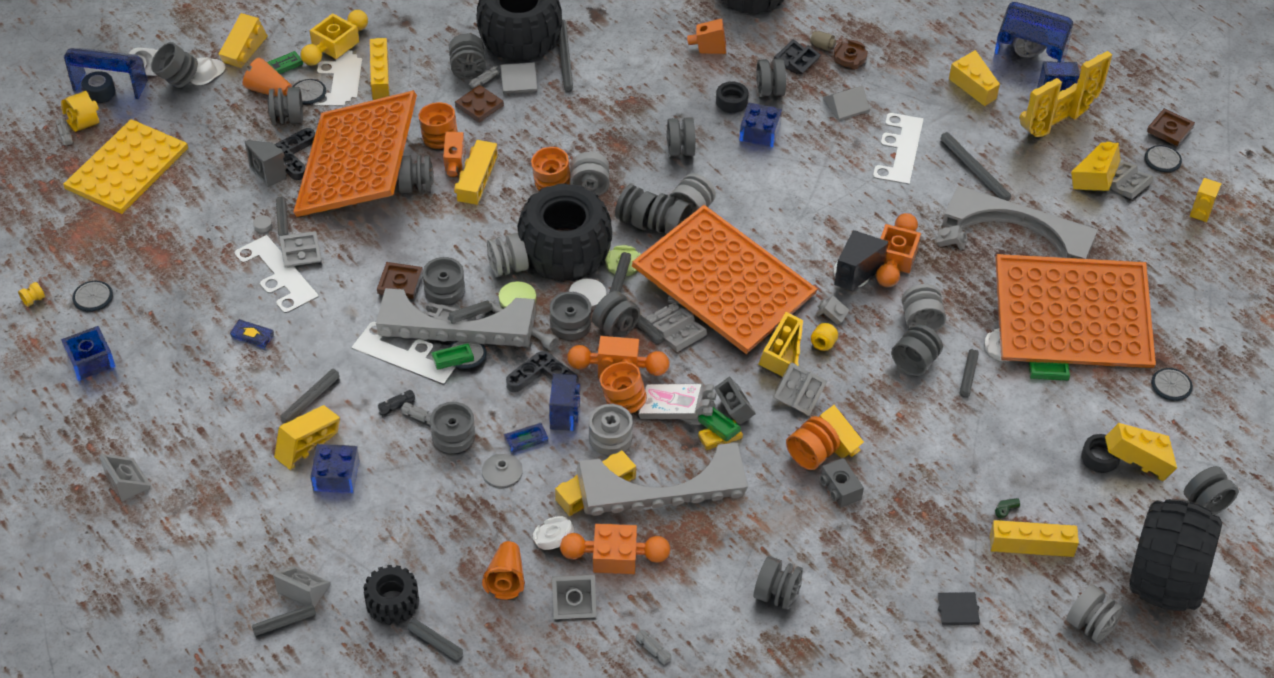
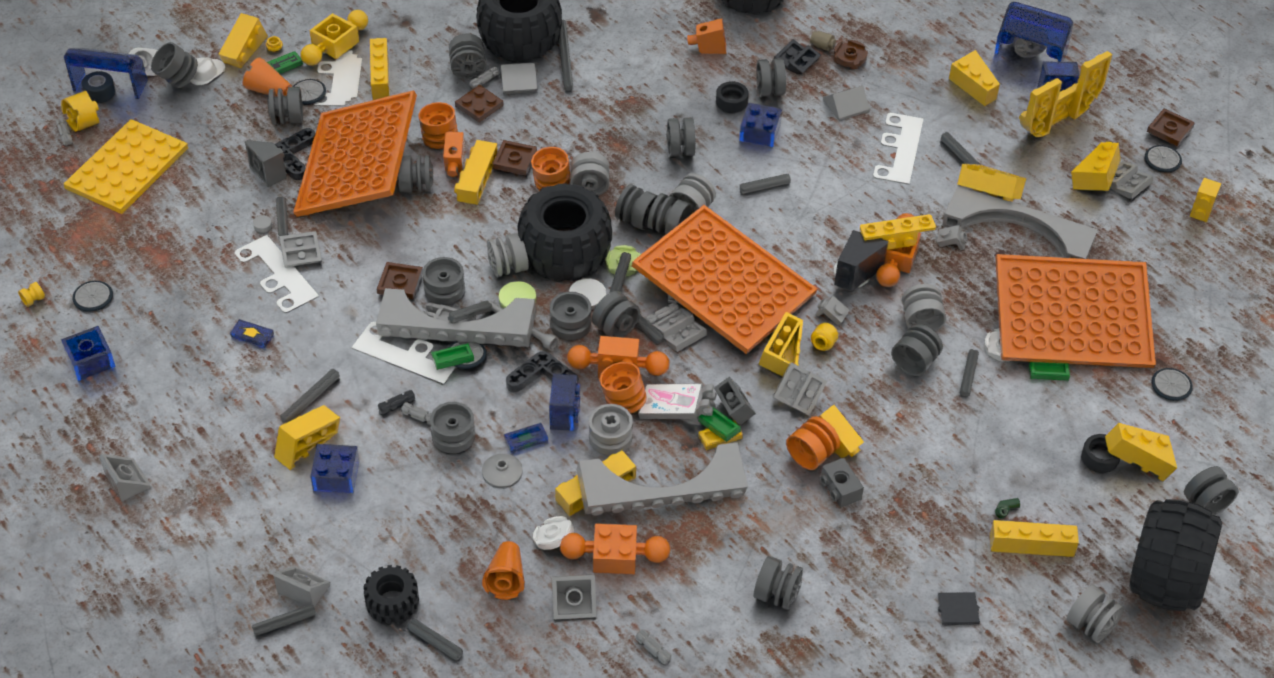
none -> yellow plate [266,36,283,52]
none -> reddish brown plate [492,140,537,176]
none -> dark grey axle [740,174,791,194]
none -> yellow bracket [859,214,936,250]
none -> yellow wedge [957,164,1026,202]

